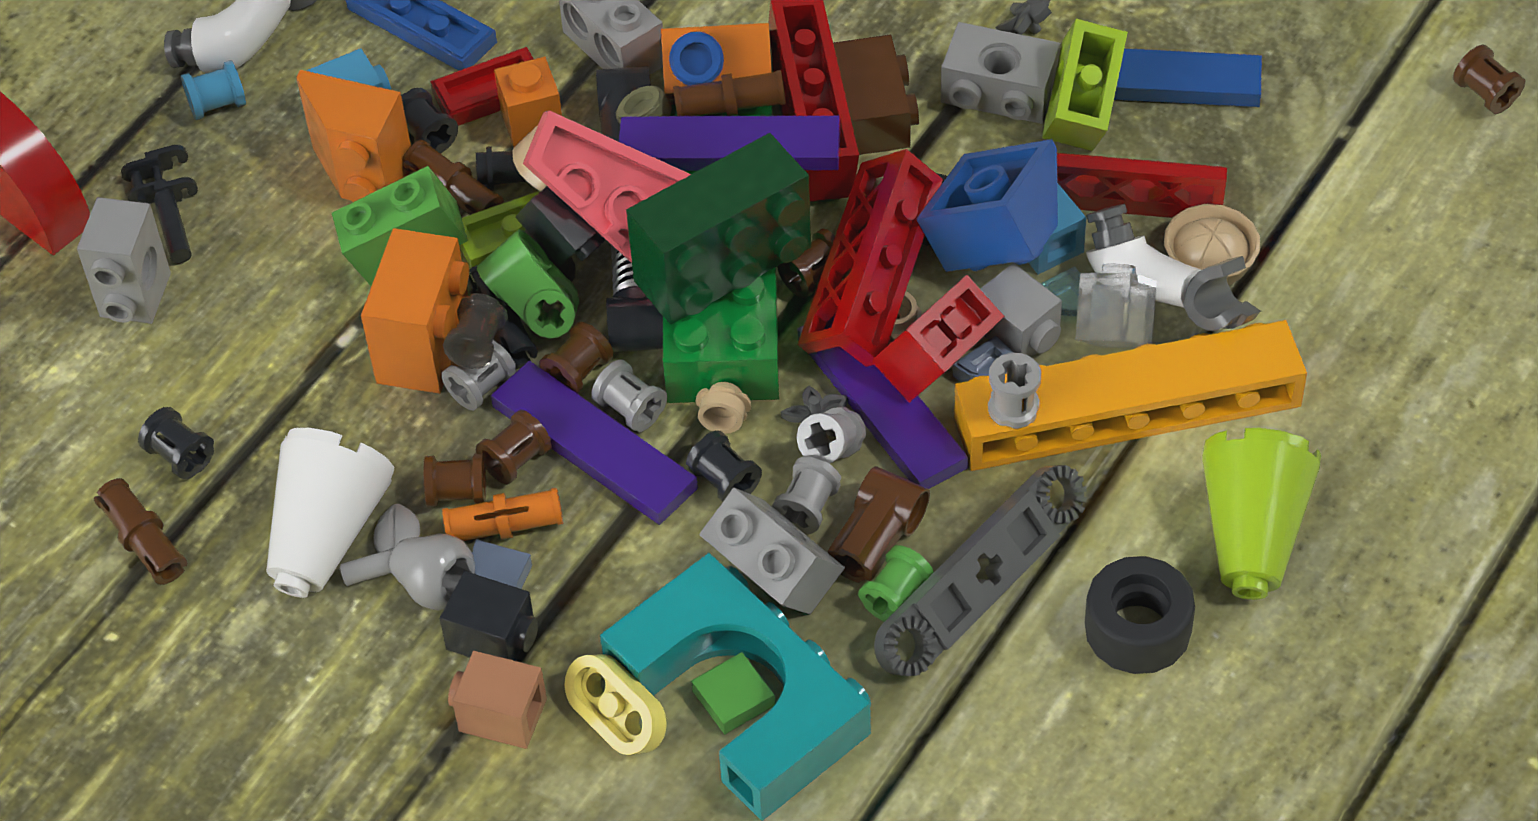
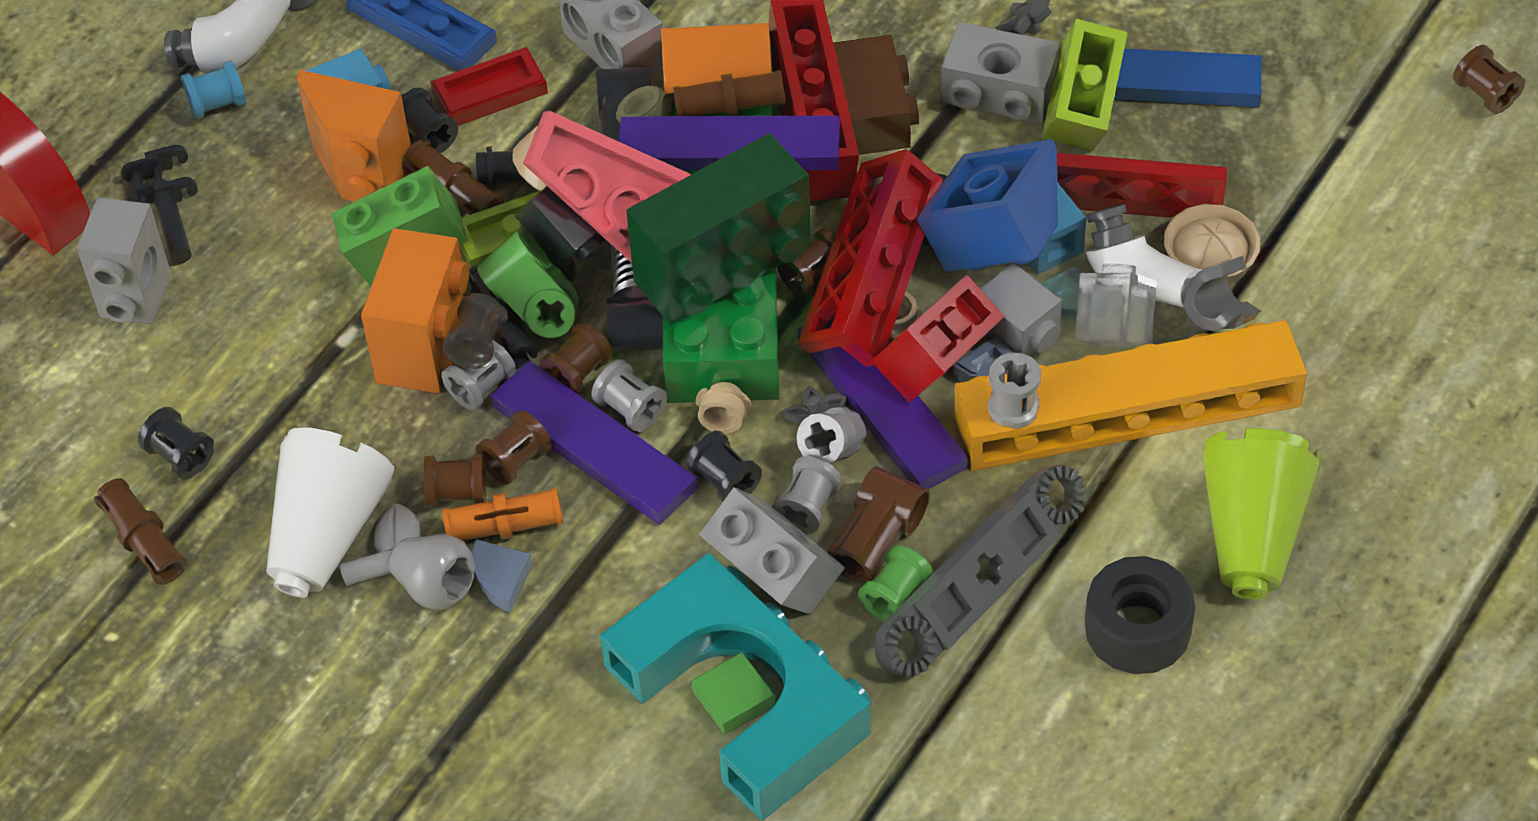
black brick [439,571,538,661] -> none
nougat brick [448,651,547,749] -> none
orange brick [494,56,562,148] -> none
light yellow plate [564,654,667,755] -> none
blue tile [669,32,724,86] -> none

